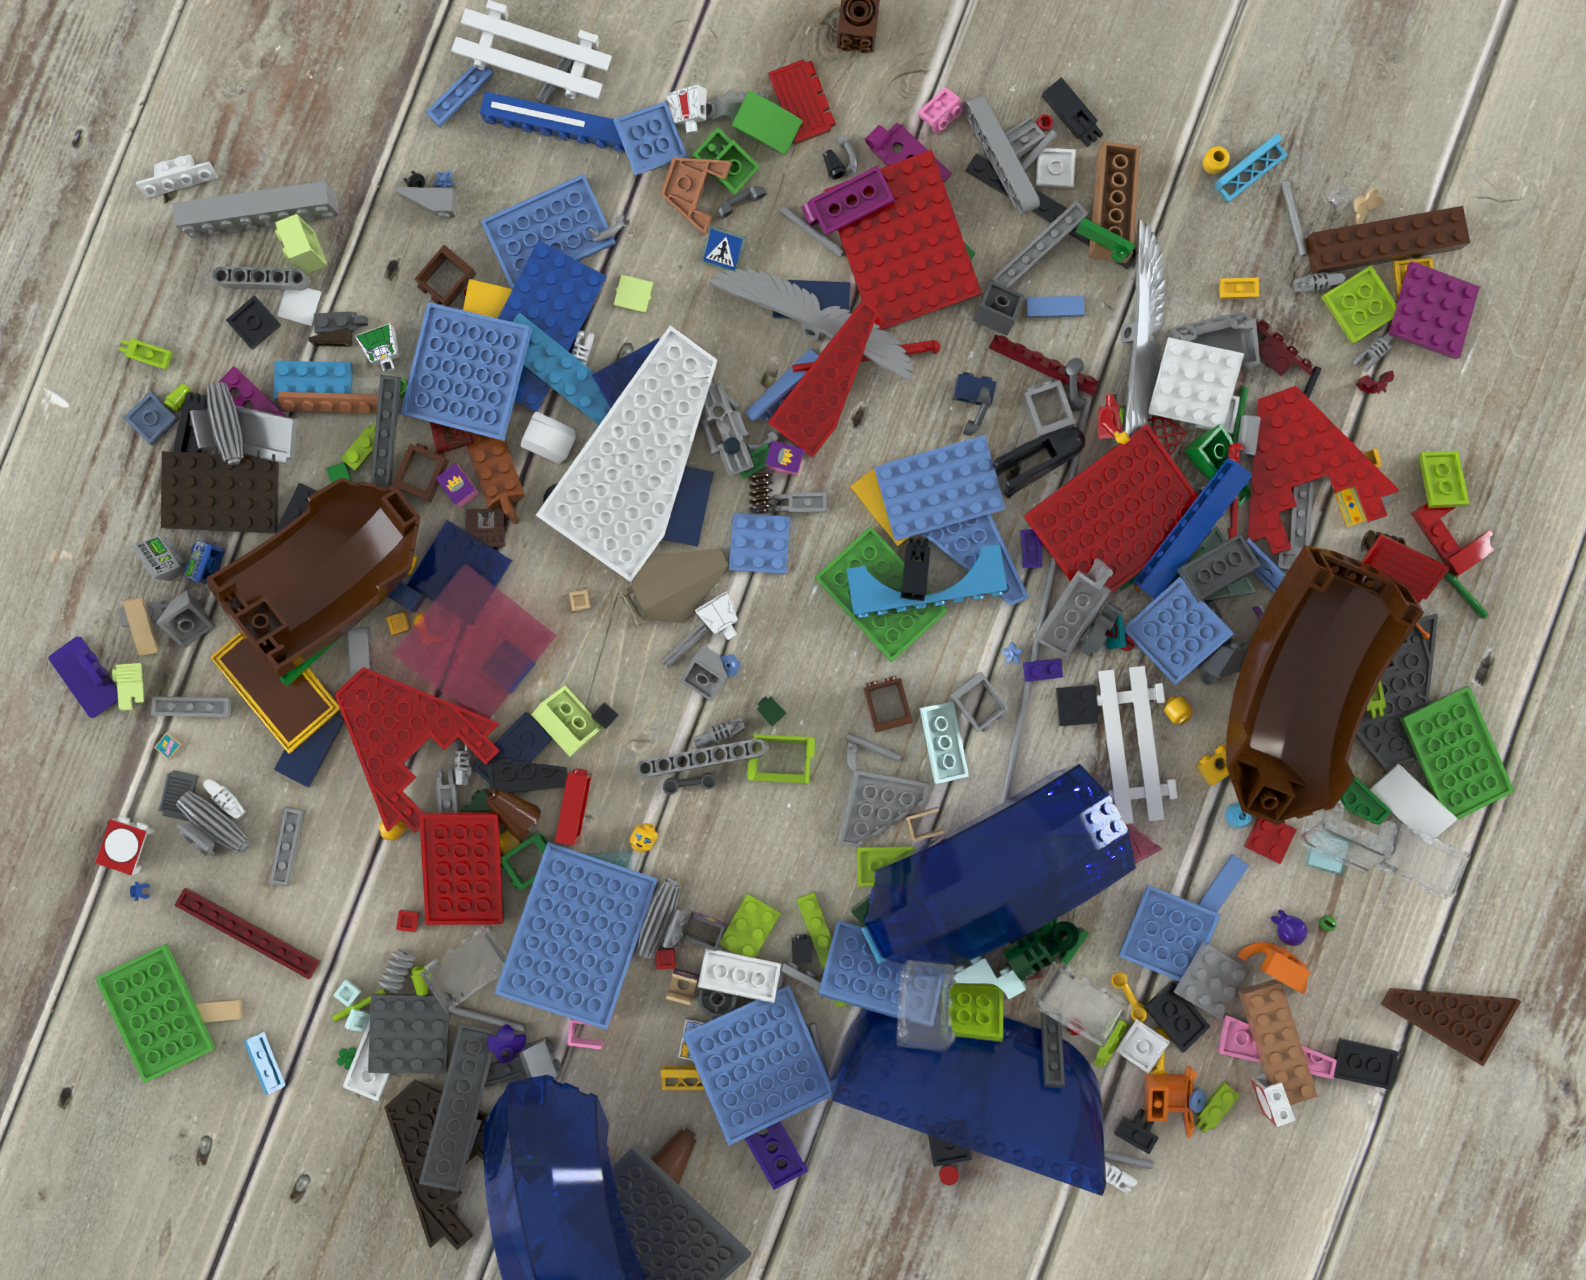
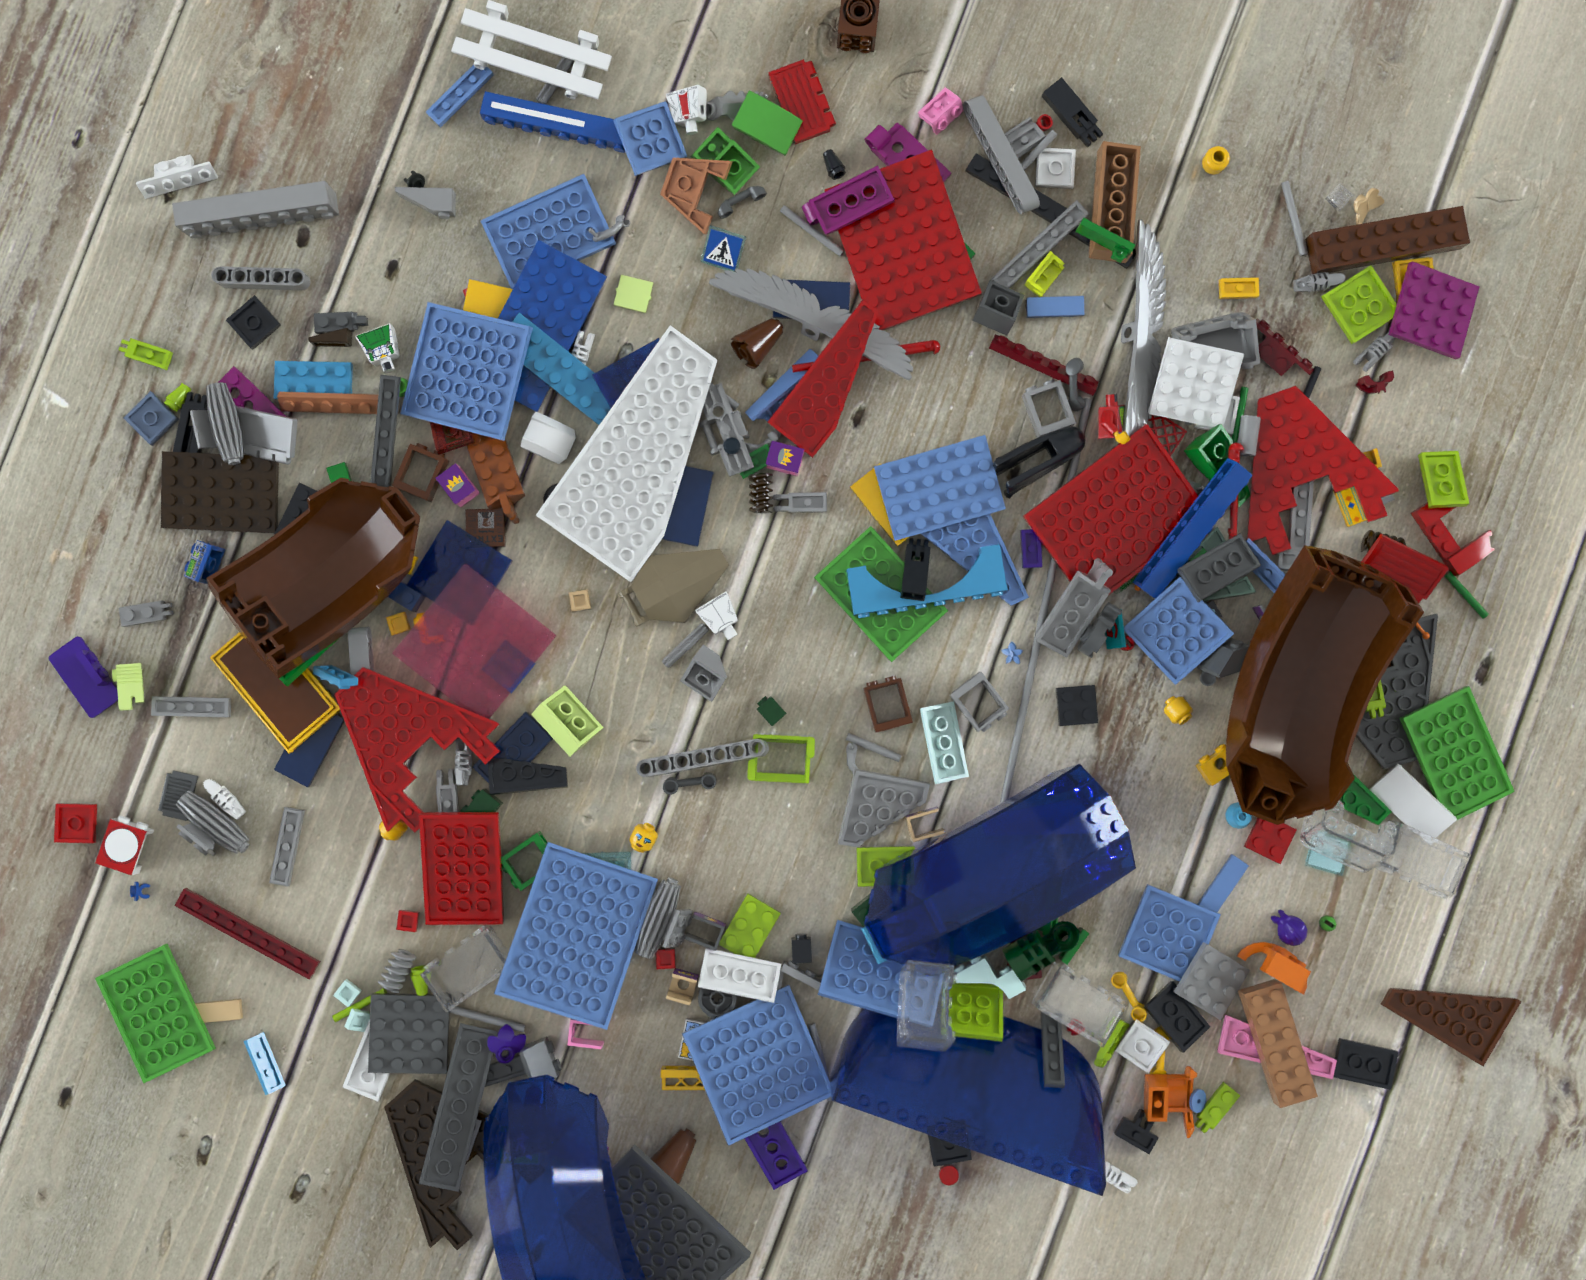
tan tile [122,597,160,656] -> none
slope [132,535,186,581] -> none
tile [154,732,183,759] -> none
light grey slope [157,591,214,648] -> none
yellowish green brick [275,214,328,274] -> none
white sticker [277,288,322,326] -> none
green plant [337,1047,356,1070] -> none
lime hinge [340,423,376,471] -> none
reddish brown window [414,245,476,307] -> none
medium blue plant [433,171,455,188] -> none
reddish brown cone [486,789,541,839] -> none
yellow tile [500,830,521,855] -> none
red window [555,768,592,846] -> none
black plate [591,702,619,729] -> none
light grey hinge [693,718,746,748] -> none
medium blue plant [720,654,741,677] -> none
medium blue plate [729,513,790,574] -> none
lime plate [796,892,848,1008] -> none
light grey piece [836,134,857,176] -> none
dark blue brick [953,372,997,408] -> none
dark grey bar [963,386,990,436] -> none
dark purple plate [1023,658,1063,682] -> none
light grey bar [1095,1149,1154,1169] -> none
white fence [1096,666,1178,825] -> none
clear pink wing [1111,824,1162,866] -> none
medium azure fence [1214,133,1288,203] -> none
white panel [1250,1073,1295,1127] -> none
none -> red plate [54,803,97,843]
none -> dark azure plate [313,665,358,689]
none -> reddish brown cone [731,318,783,369]
none -> neon yellow hinge [1024,251,1065,297]

